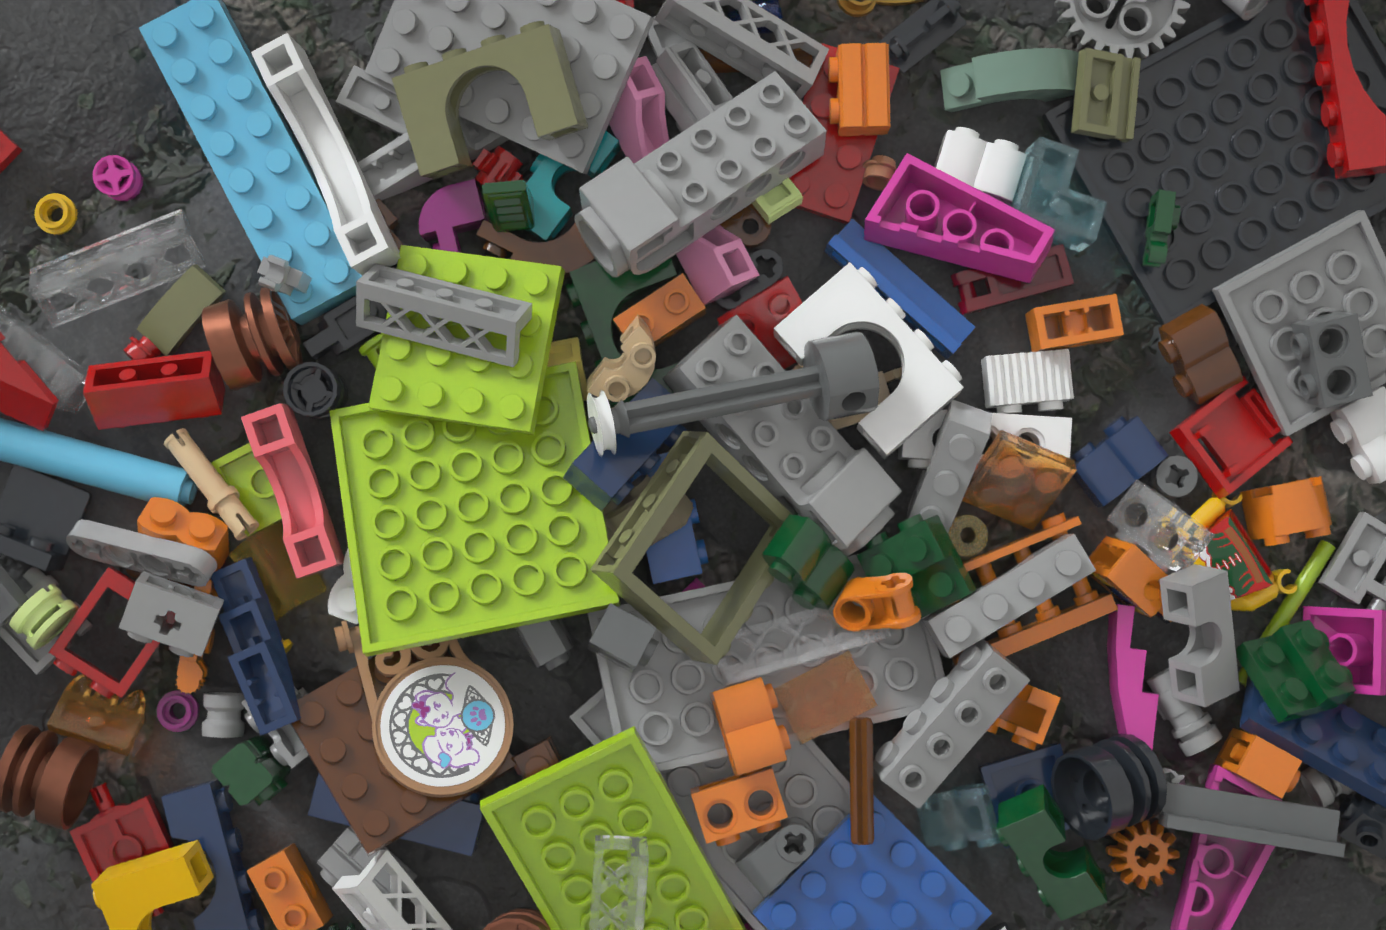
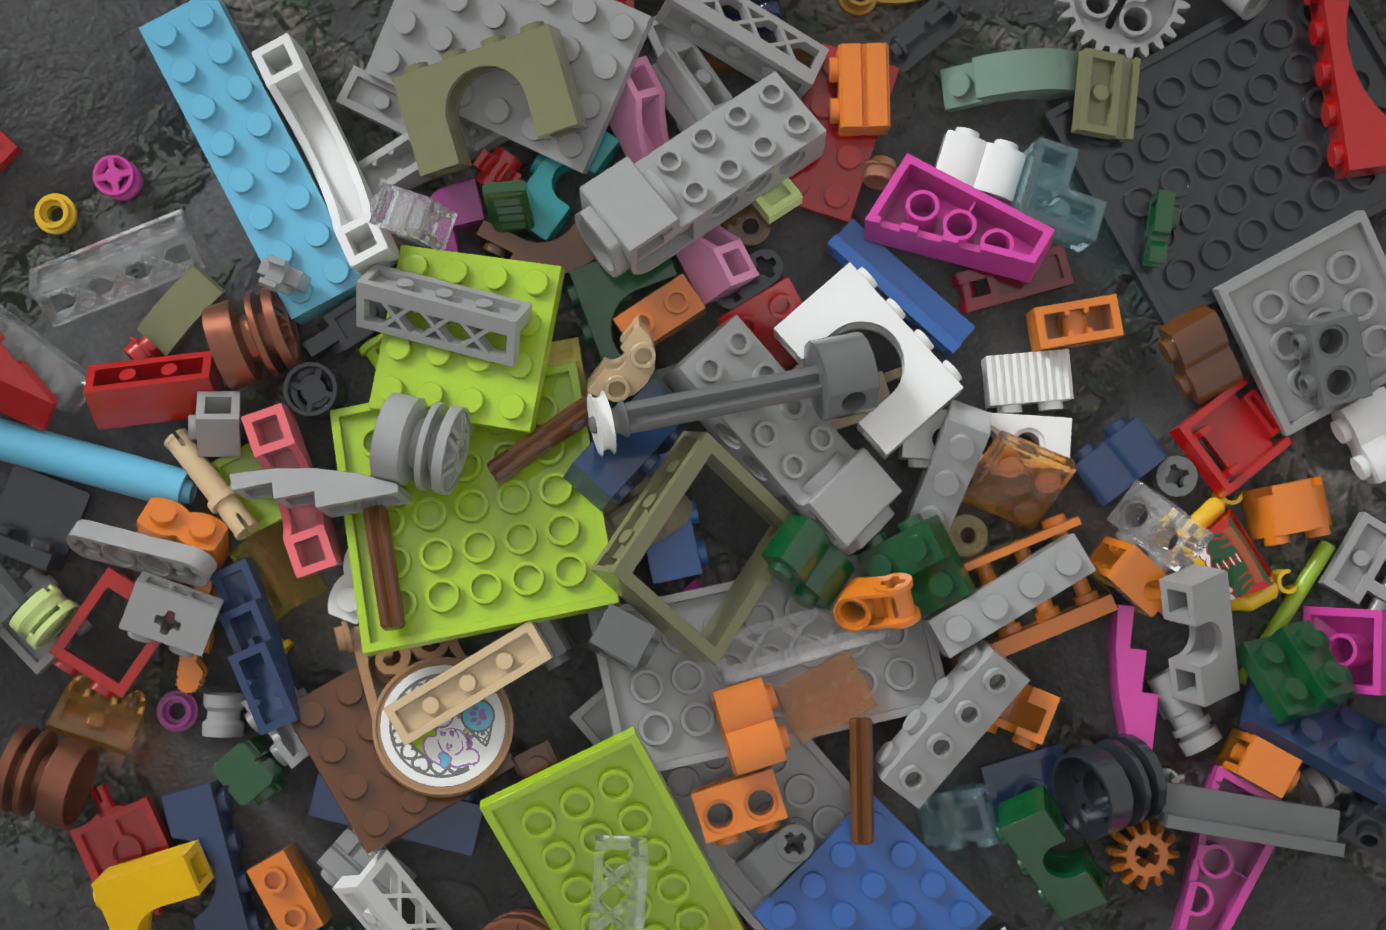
none -> light grey brick [188,391,242,457]
none -> light grey slope [230,468,412,518]
none -> reddish brown axle [363,505,406,631]
none -> clear brick [369,182,458,251]
none -> light grey wheel [370,392,471,495]
none -> tan plate [383,621,554,746]
none -> reddish brown axle [487,395,589,483]

